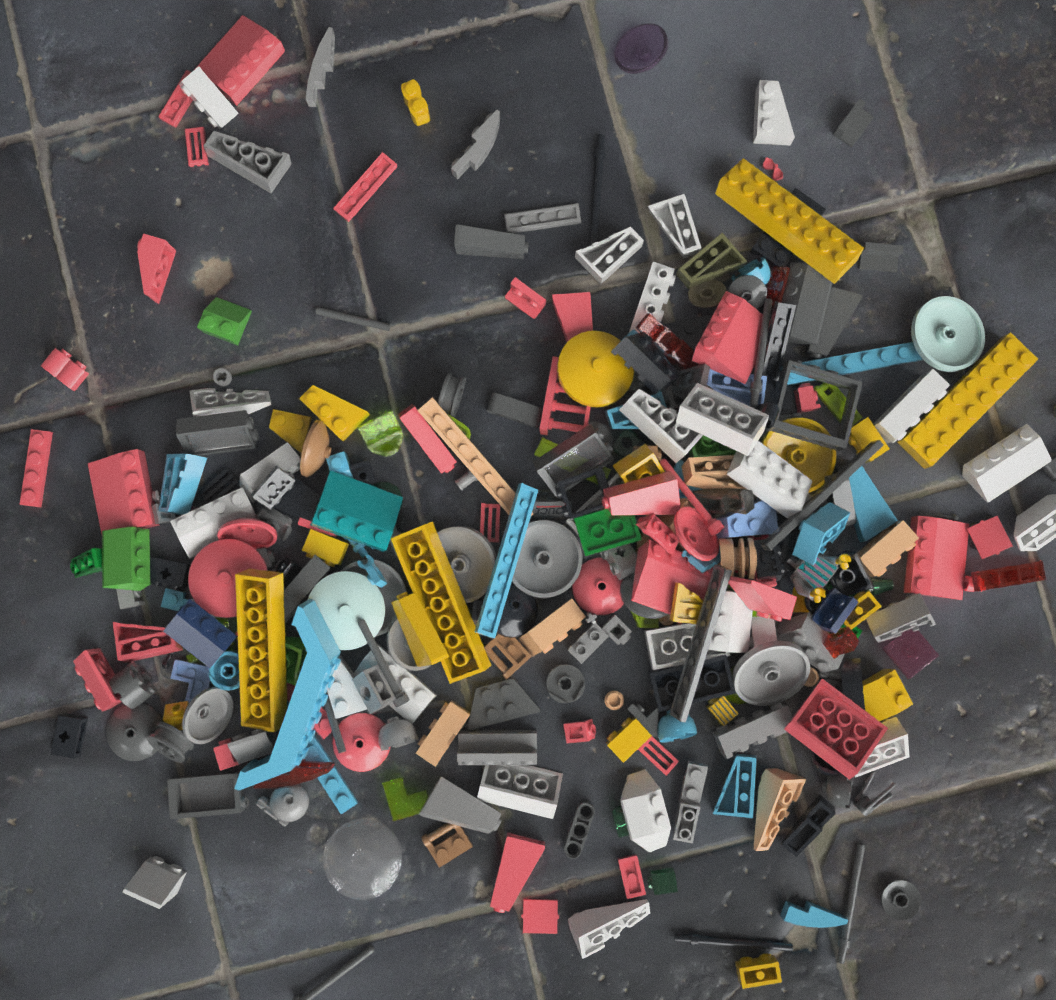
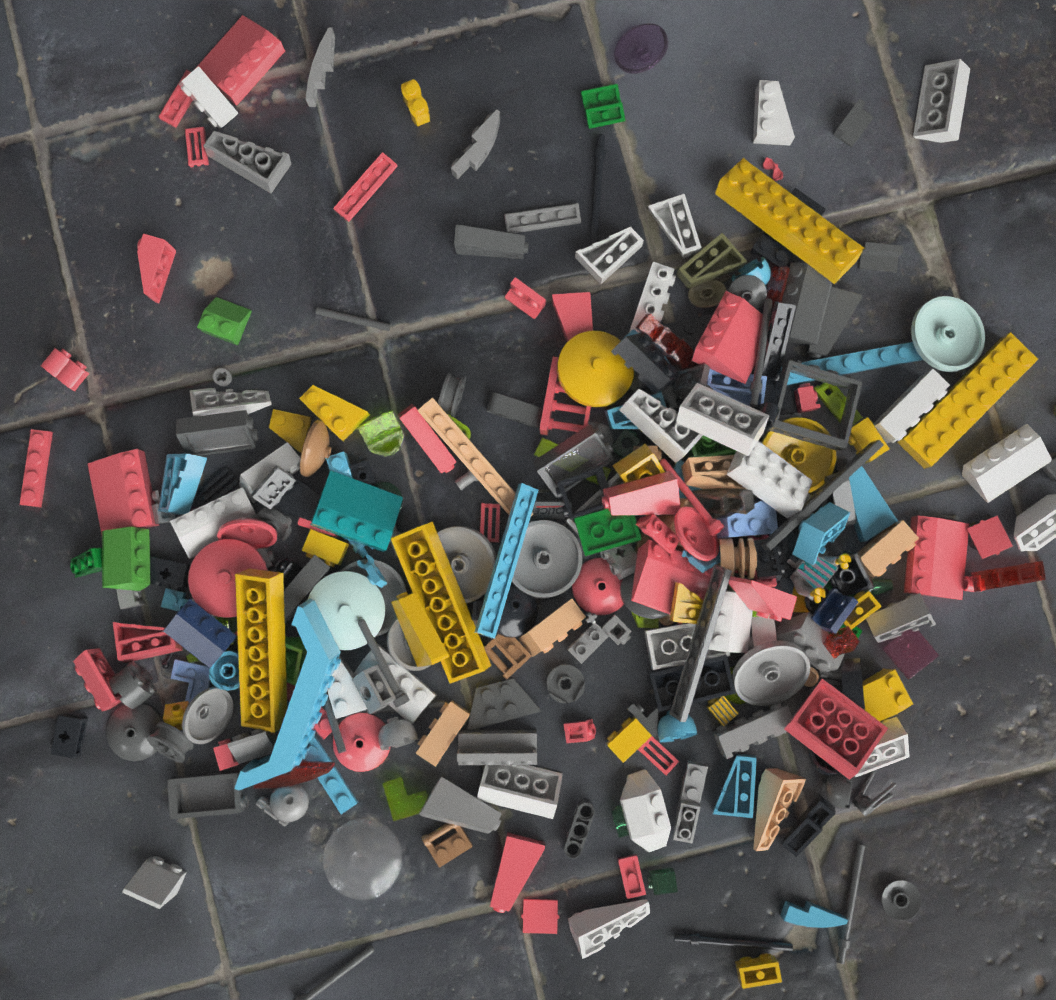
light nougat plate [604,690,624,710] -> none
none -> green slope [581,84,626,129]
none -> white slope [913,59,970,143]

